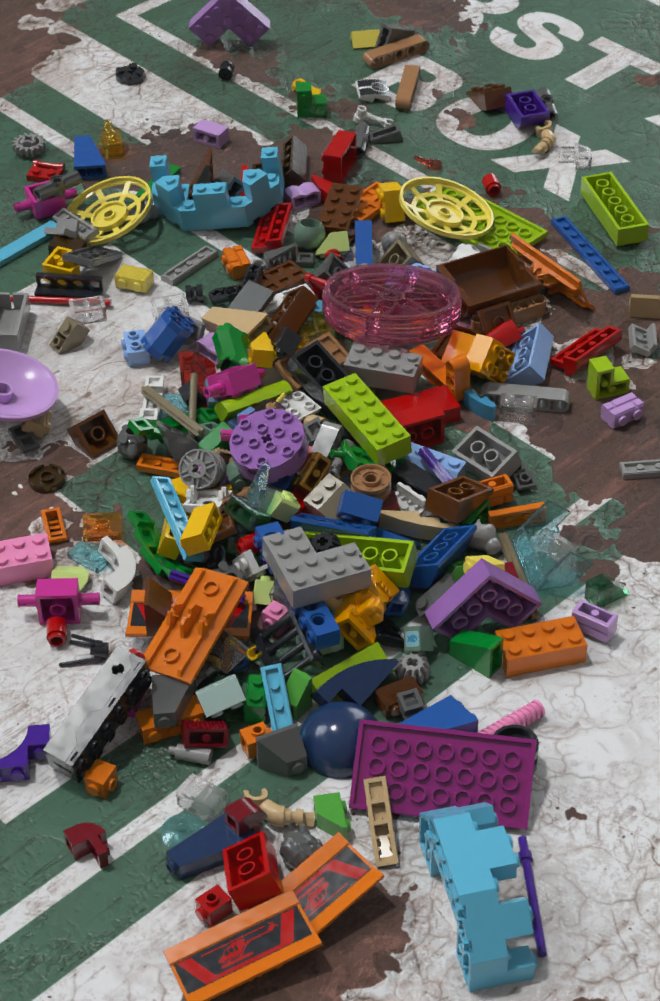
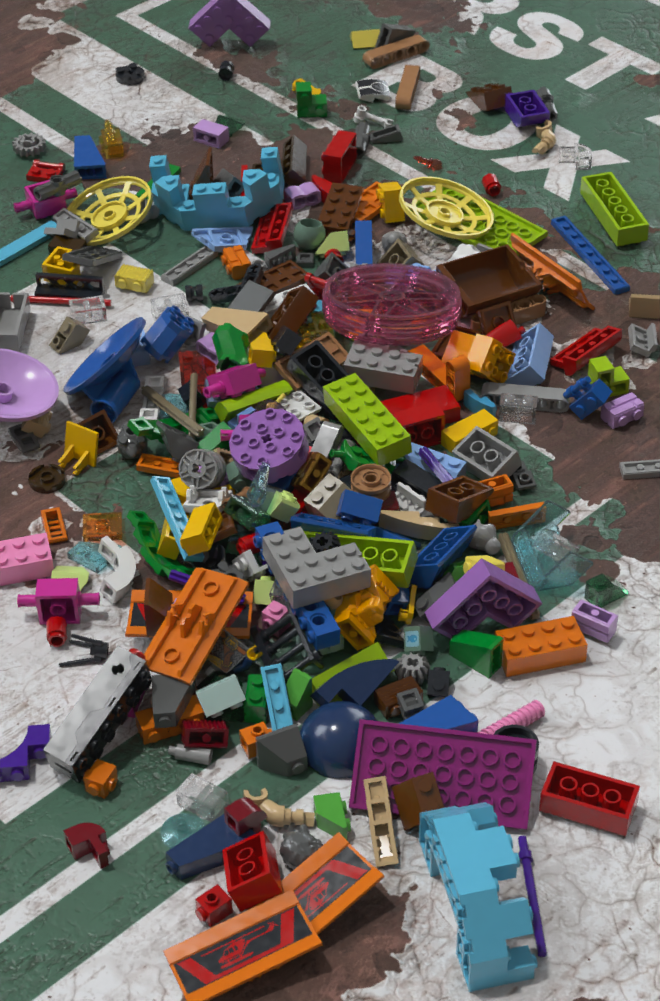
none -> yellow plate [58,421,99,475]
none -> blue dish [63,317,146,423]
none -> light blue wing [191,226,253,252]
none -> clear green slope [215,115,245,138]
none -> reddish brown slope [391,772,444,831]
none -> yellow piece [398,584,417,625]
none -> black bracket [427,667,450,697]
none -> yellow brick [441,409,498,453]
none -> red brick [539,761,640,836]
none -> blue brick [563,376,612,420]

